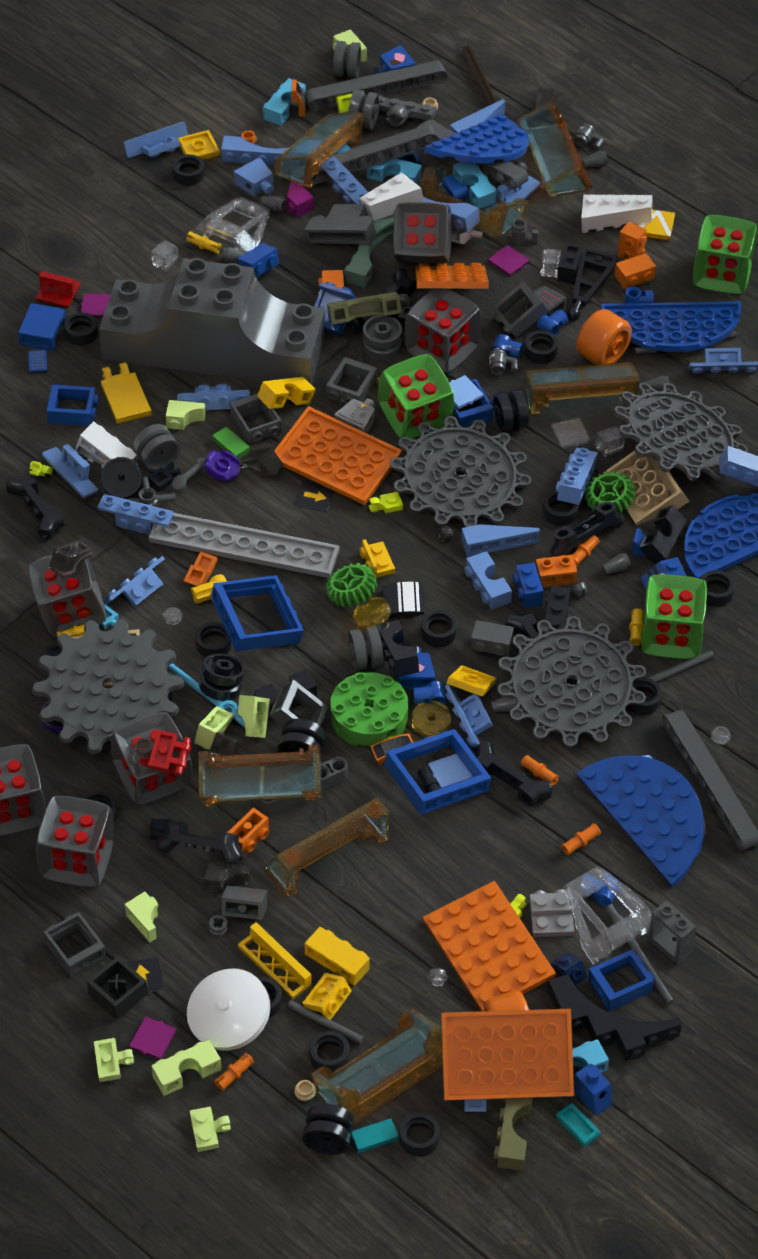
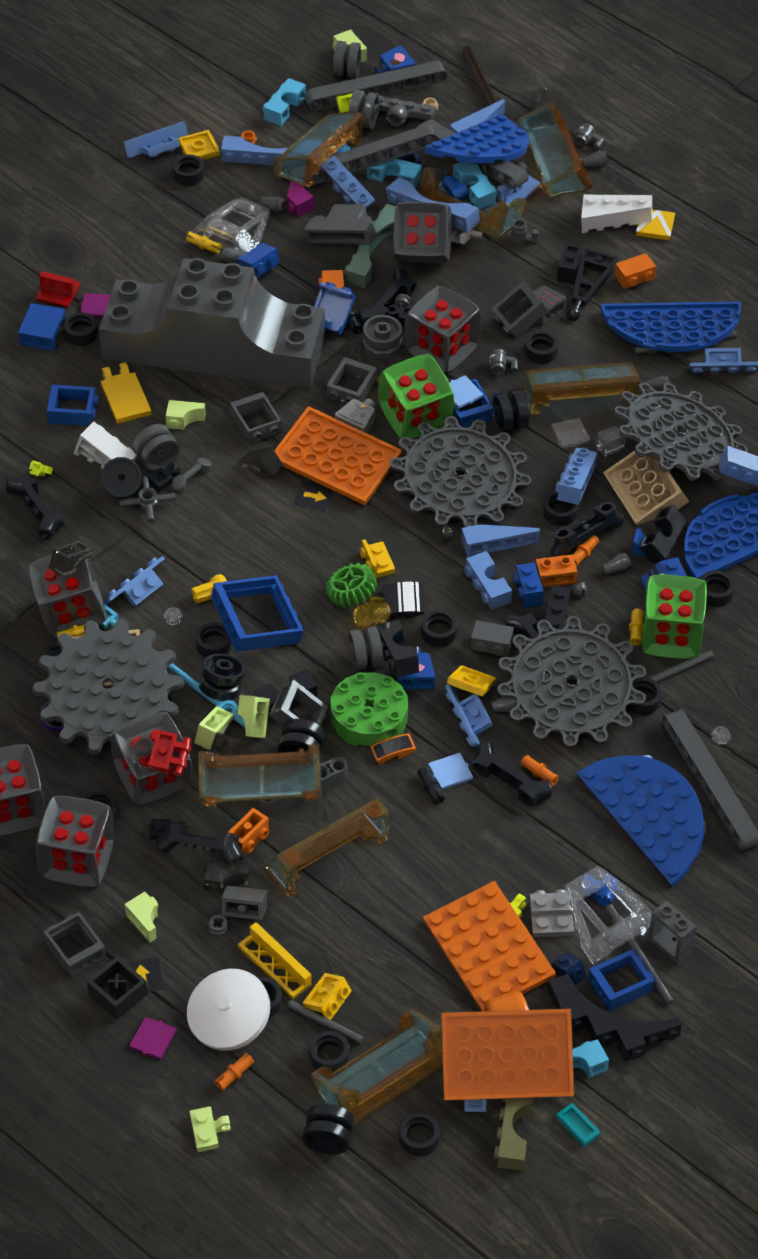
blue slope [28,350,47,373] -> none
medium blue bracket [42,444,98,498] -> none
yellowish green plate [94,1038,134,1082] -> none
medium blue bracket [98,494,174,535] -> none
light grey plate [149,513,340,578] -> none
clear brick [151,240,178,271] -> none
yellowish green arch [152,1040,221,1096] -> none
medium blue bracket [177,384,250,410] -> none
orange slope [184,552,218,586] -> none
dark purple tile [204,450,241,482] -> none
bright green tile [212,427,250,459] -> none
medium blue torso [234,157,274,196] -> none
yellow arch [257,377,316,409] -> none
orange slope [292,79,306,116] -> none
tan plate [295,1080,316,1101] -> none
yellow brick [305,927,370,986] -> none
olive arch [327,292,402,325] -> none
teal tile [351,1118,399,1153] -> none
white wedge [360,173,424,221] -> none
neon yellow plate [369,492,403,513] -> none
blue window [384,729,491,815] -> none
clear yellow plate [412,701,451,737] -> none
blue piece [413,681,446,707] -> none
orange plate [415,262,489,289] -> none
clear plate [427,968,448,986] -> none
magenta piece [488,245,530,276] -> none
blue piece [491,334,523,359] -> none
blue piece [536,310,568,336] -> none
clear brick [541,249,561,278] -> none
orange pin [561,823,601,856] -> none
blue torso [573,1064,612,1116] -> none
orange wheel [576,309,632,368] -> none
bright green gear [585,470,635,513] -> none
orange brick [618,222,647,260] -> none
blue piece [624,287,654,303] -> none
bright green piece [693,215,757,294] -> none

